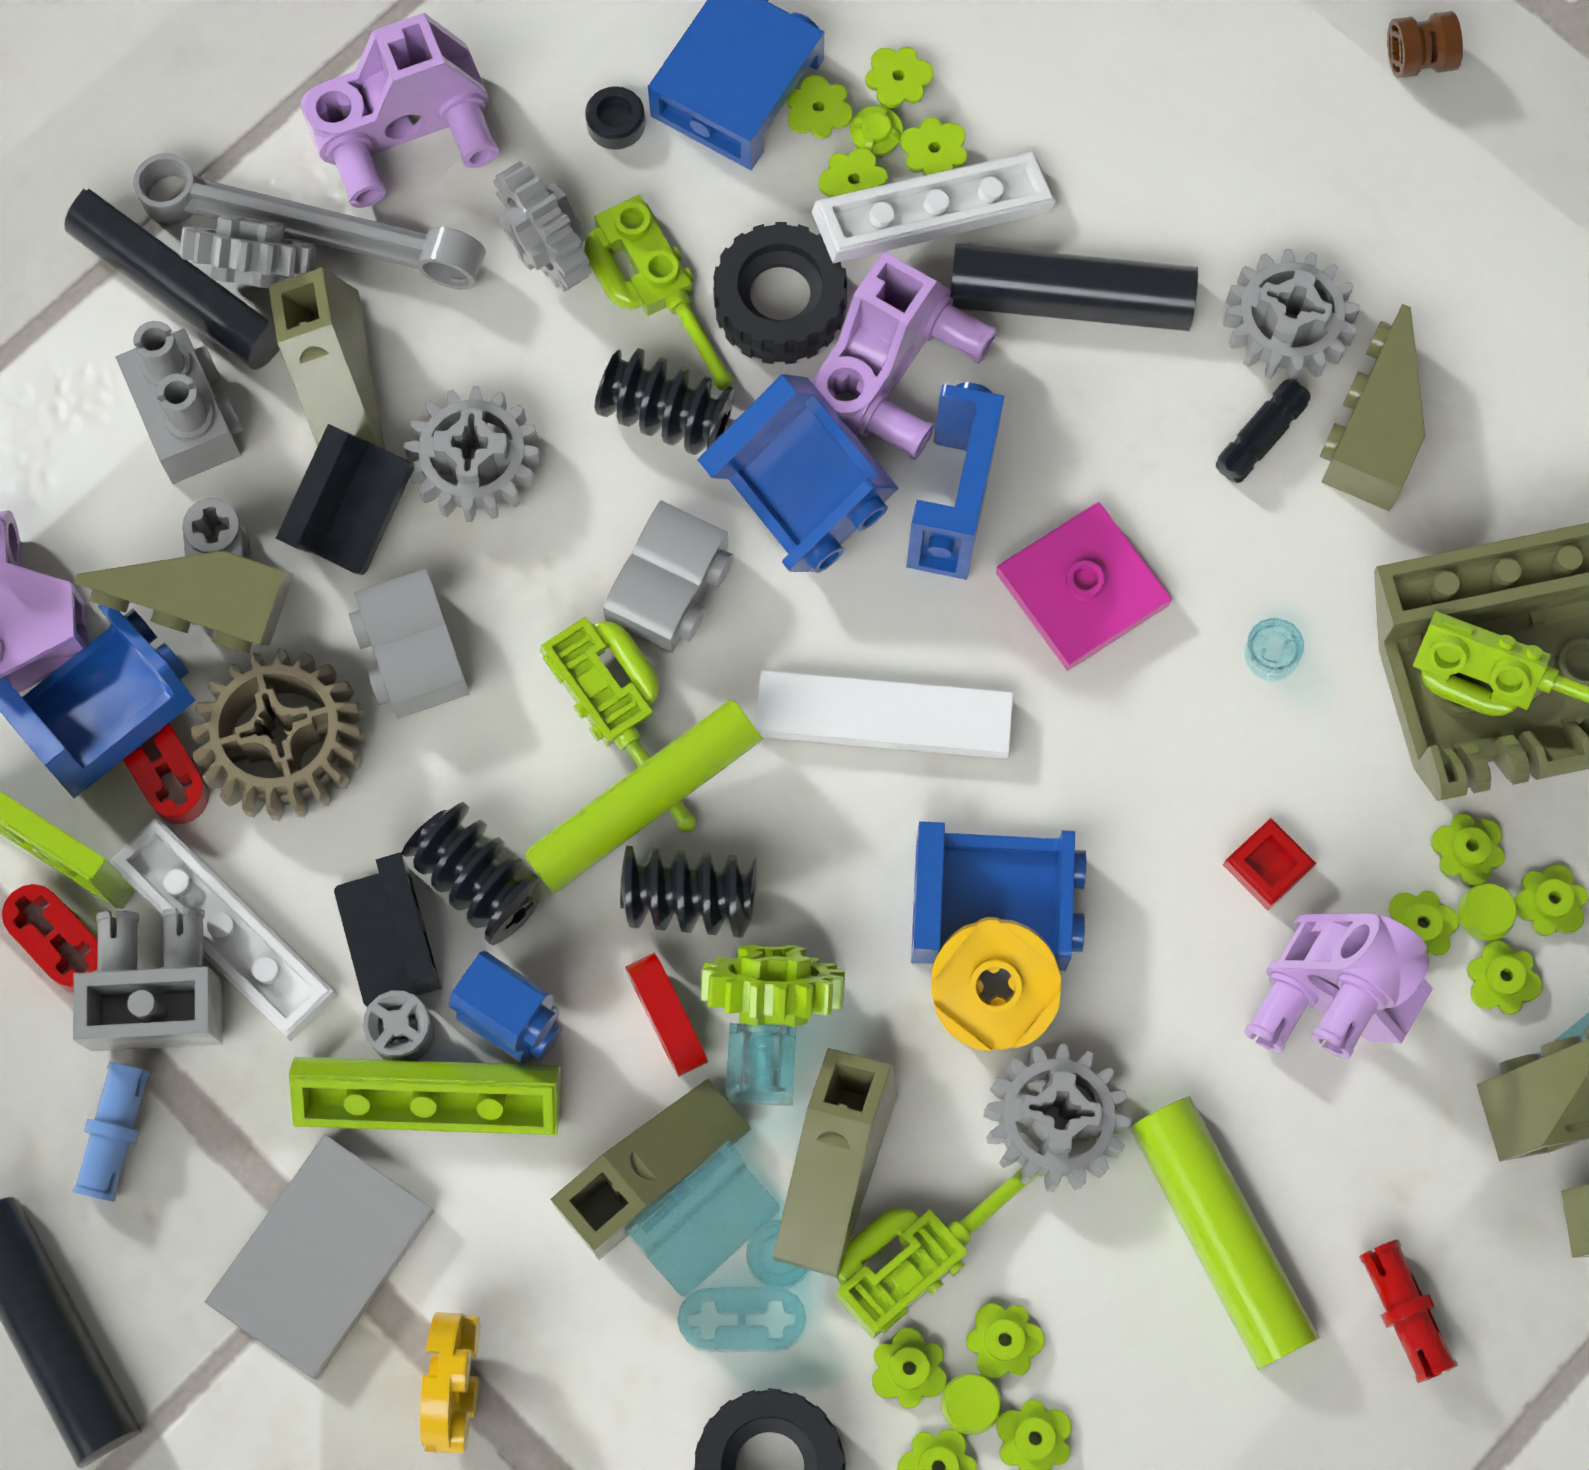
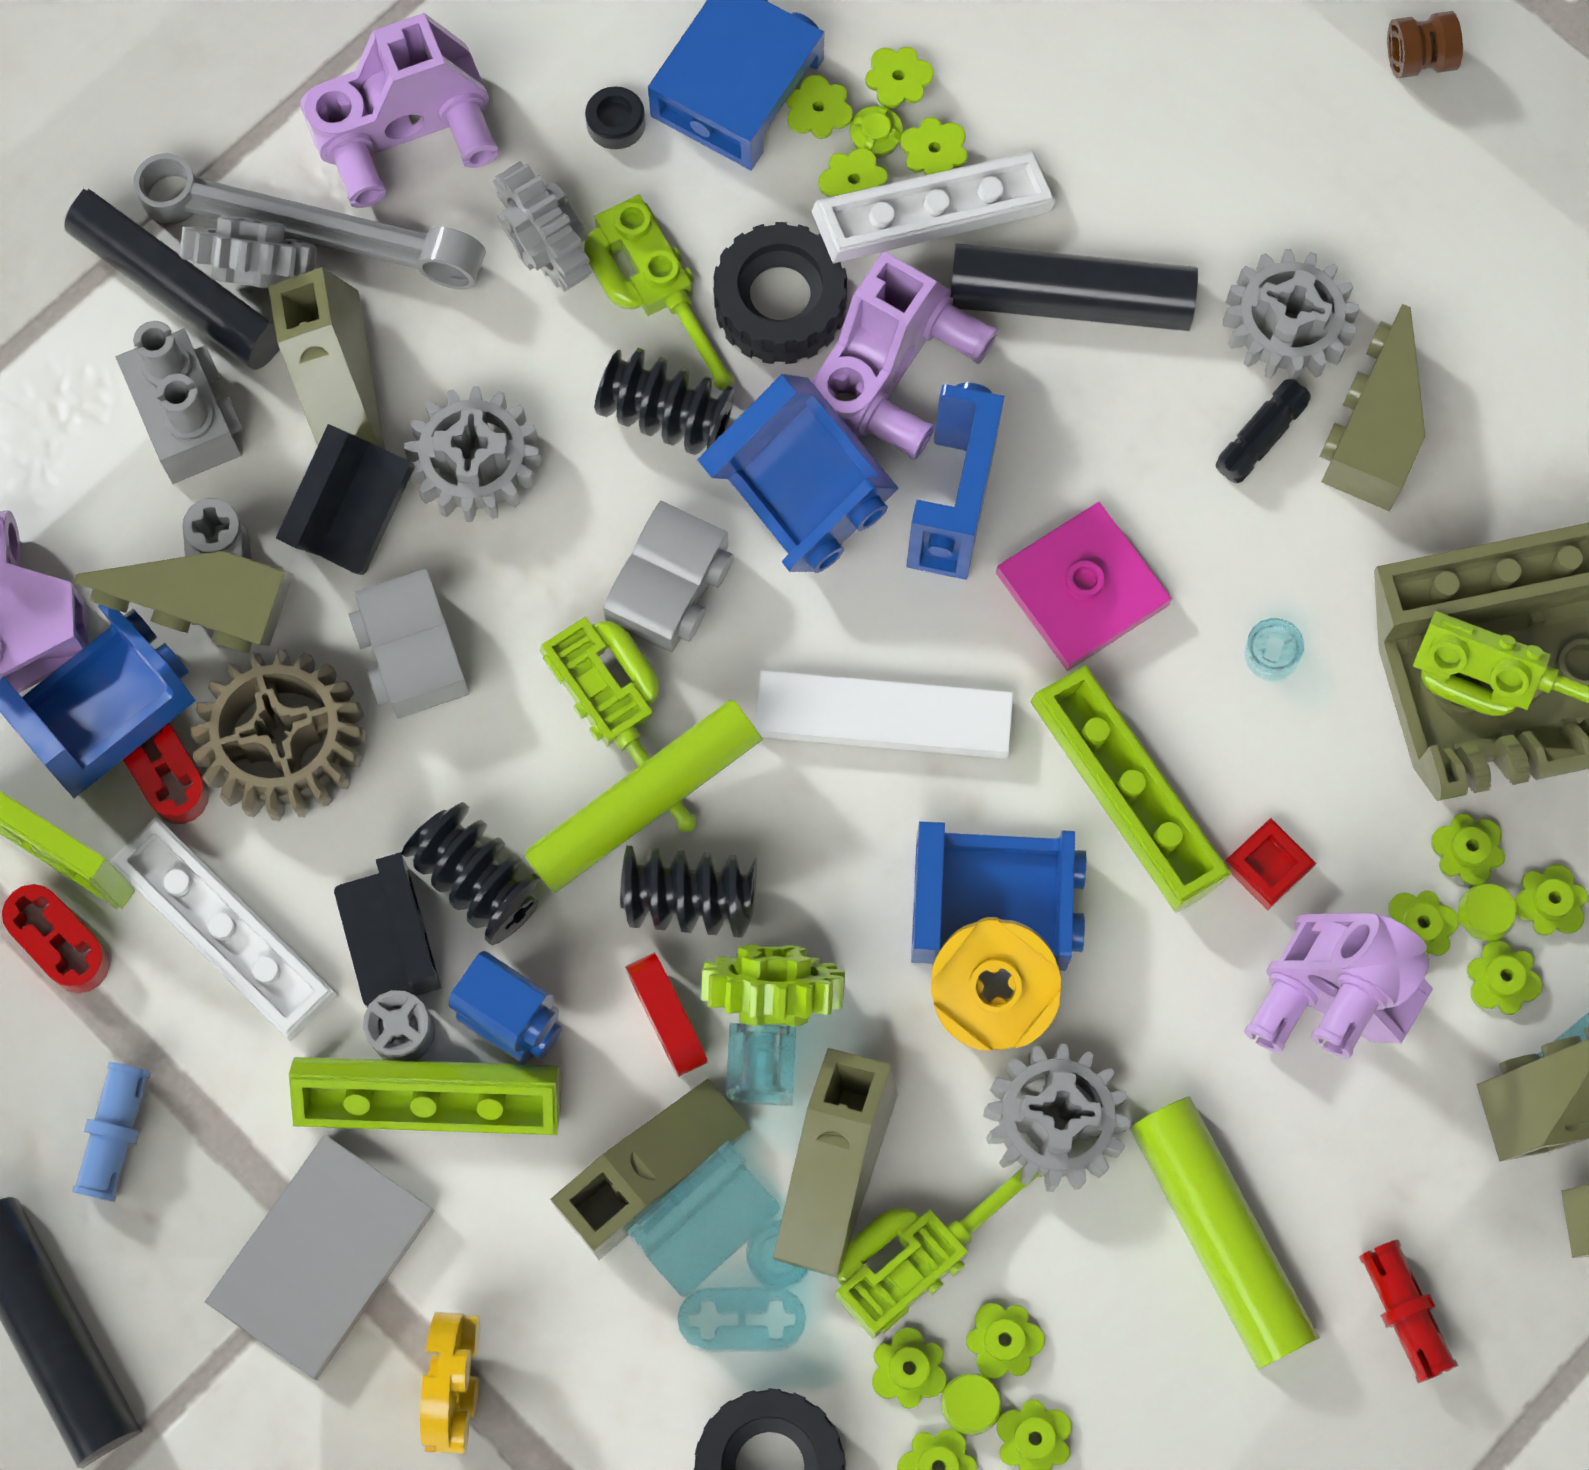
light grey brick [73,907,223,1051] -> none
none -> lime brick [1030,665,1232,913]

